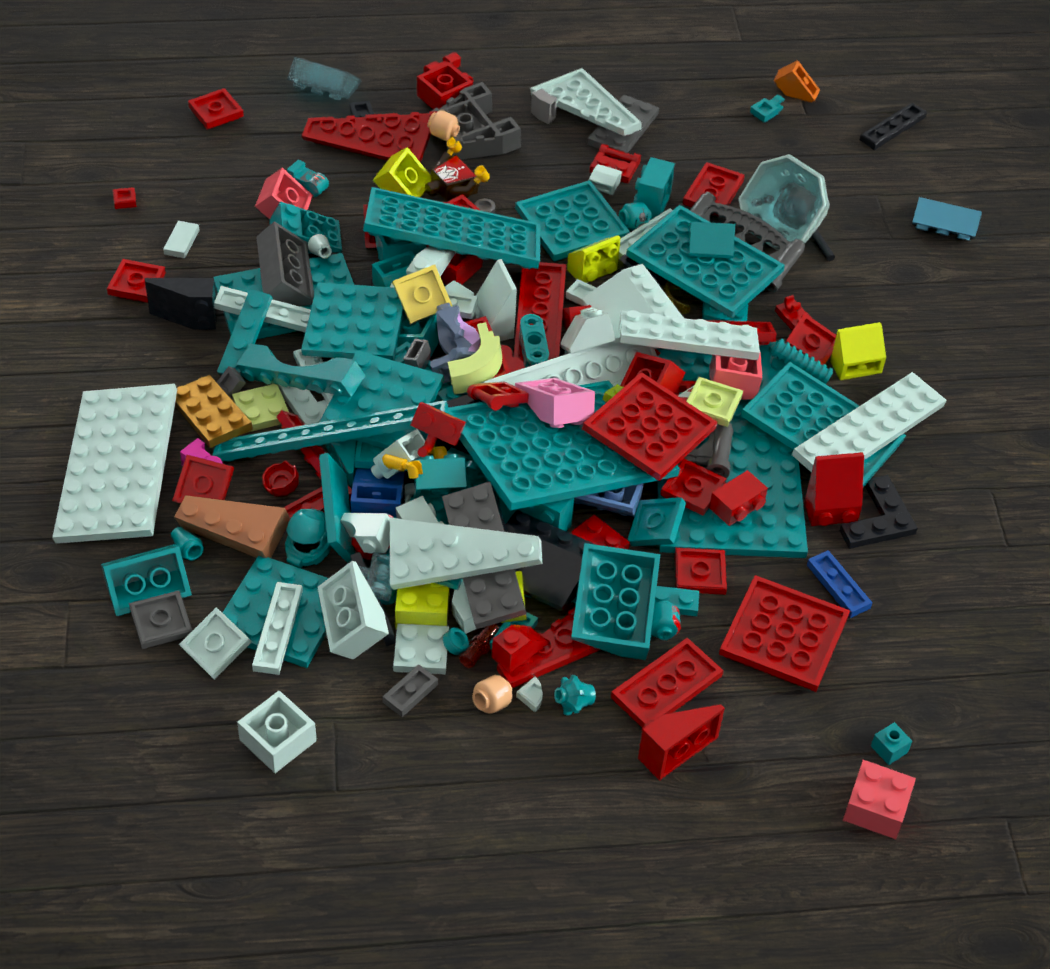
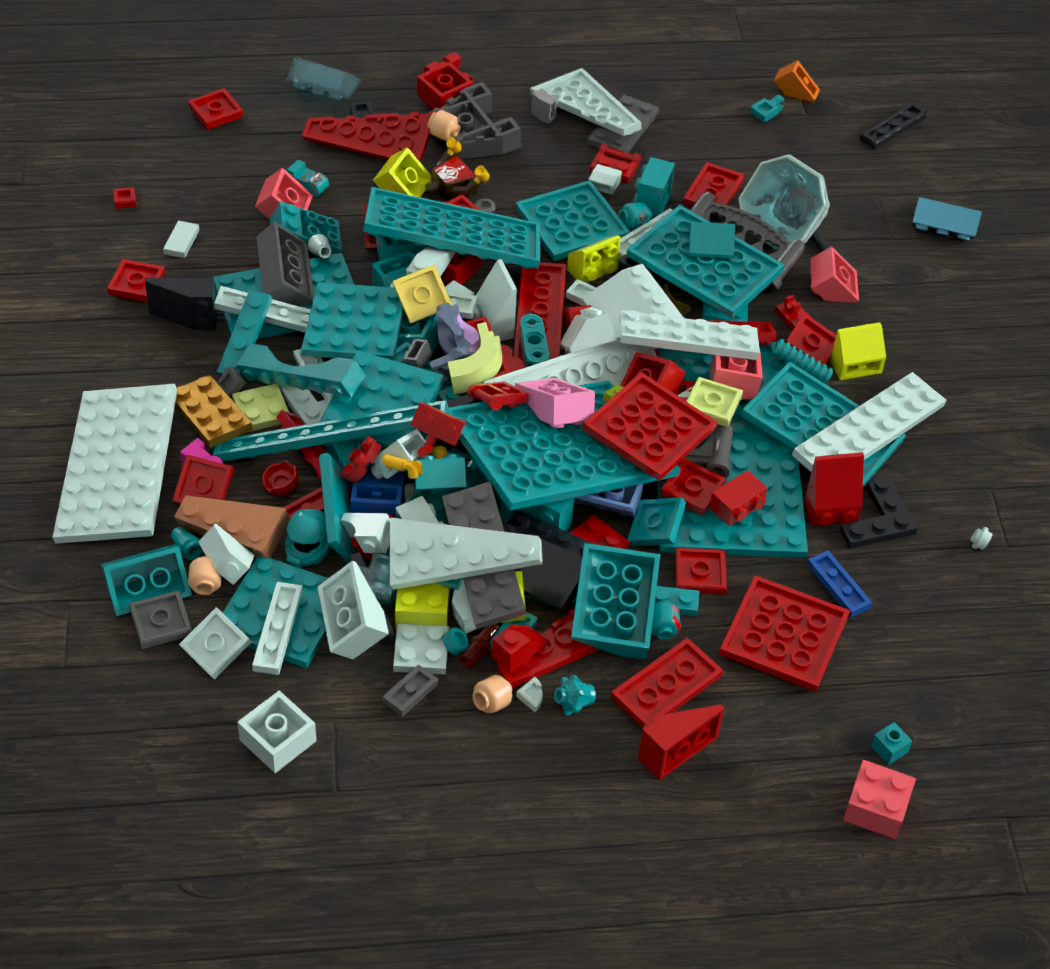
none -> light nougat head [188,556,222,595]
none -> light aqua slope [199,523,254,585]
none -> red plate [340,436,381,484]
none -> coral slope [810,246,859,303]
none -> light aqua plate [970,527,992,550]

